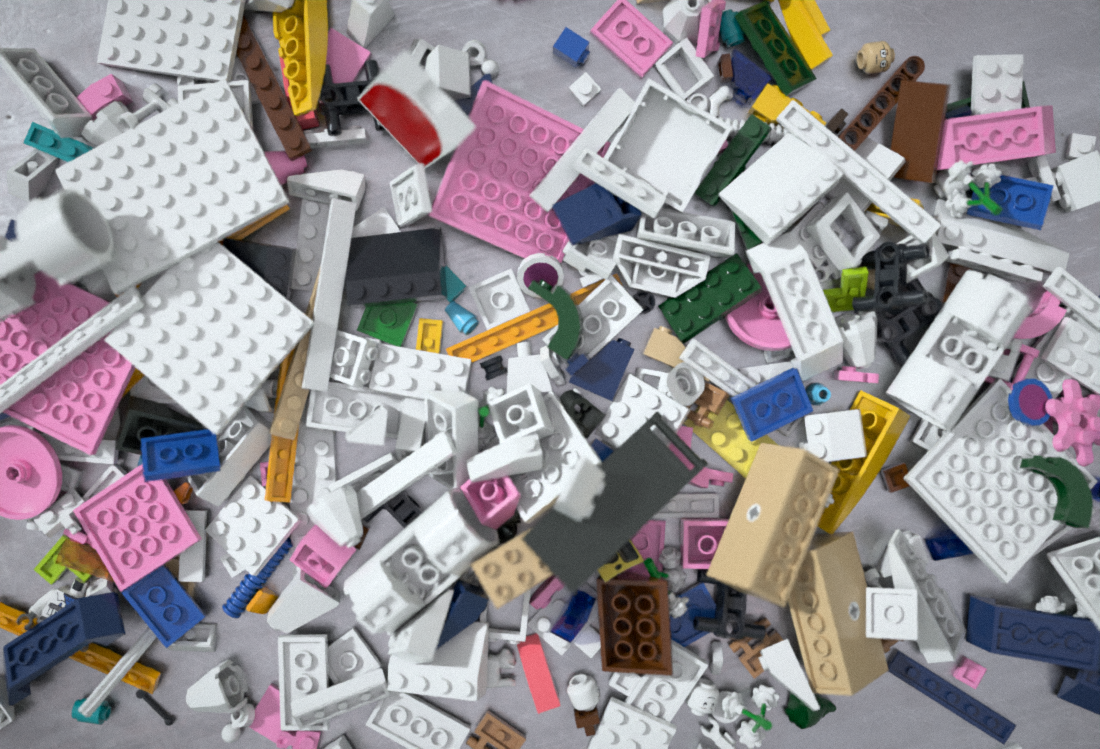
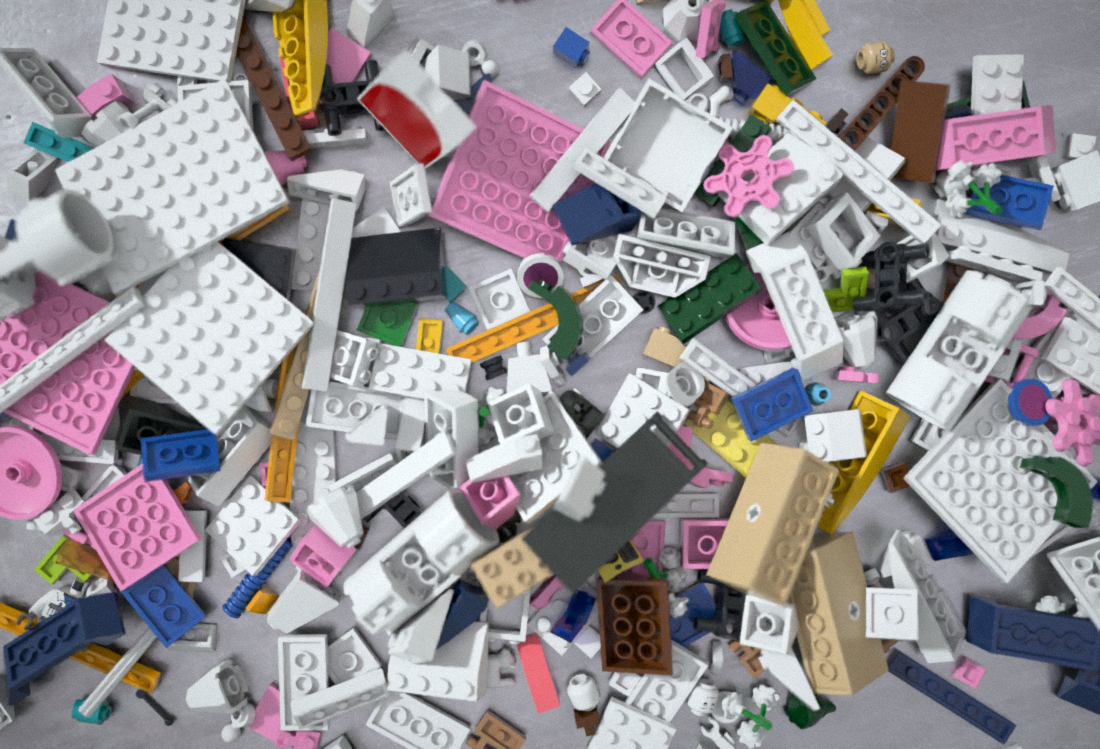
dark blue slope [569,338,635,401] -> none
none -> bright pink plate [704,136,794,217]
none -> white slope [740,595,799,654]
none -> white plate [1014,280,1047,307]

